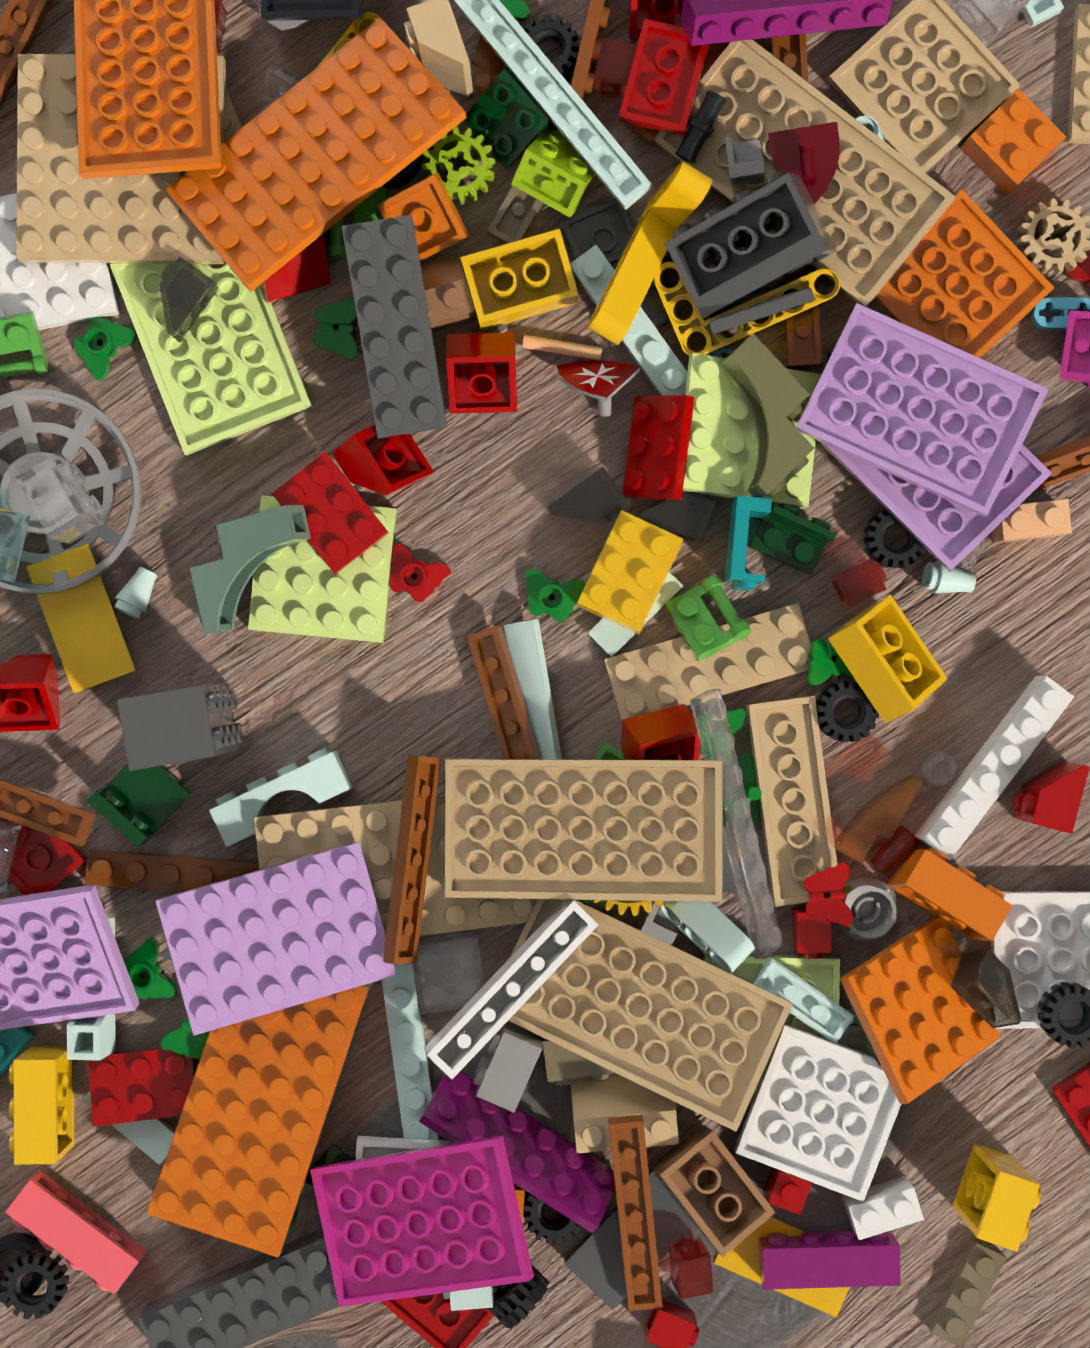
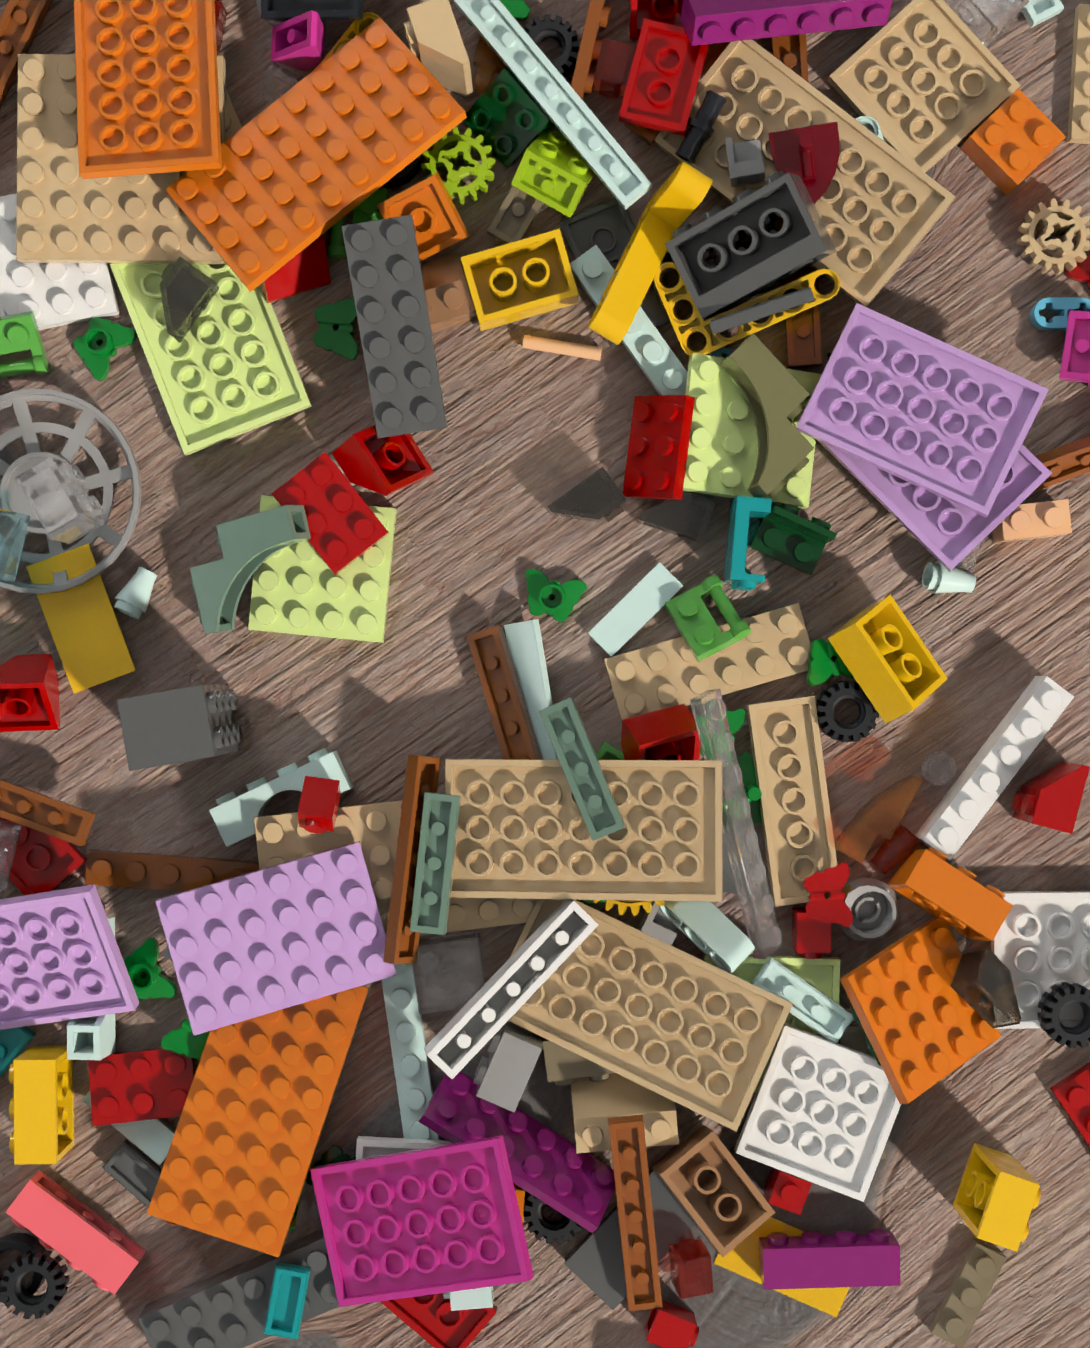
dark green bracket [86,763,190,847] -> none
red animal [390,545,451,602] -> none
red slope [446,332,517,414] -> none
black tyre [487,1264,549,1329] -> none
red shield [556,360,641,417] -> none
yellow brick [577,510,683,635] -> none
clear red brick [830,559,887,607] -> none
white brick [842,1176,924,1240] -> none
black tyre [863,509,926,569] -> none
orange plate [874,189,1055,358] -> none
none -> dark grey tile [102,1139,162,1208]
none -> teal tile [263,1262,311,1340]
none -> dark pink slope [271,10,326,71]
none -> red brick [297,776,341,834]
none -> sand green plate [410,792,461,935]
none -> sand green plate [539,697,626,841]

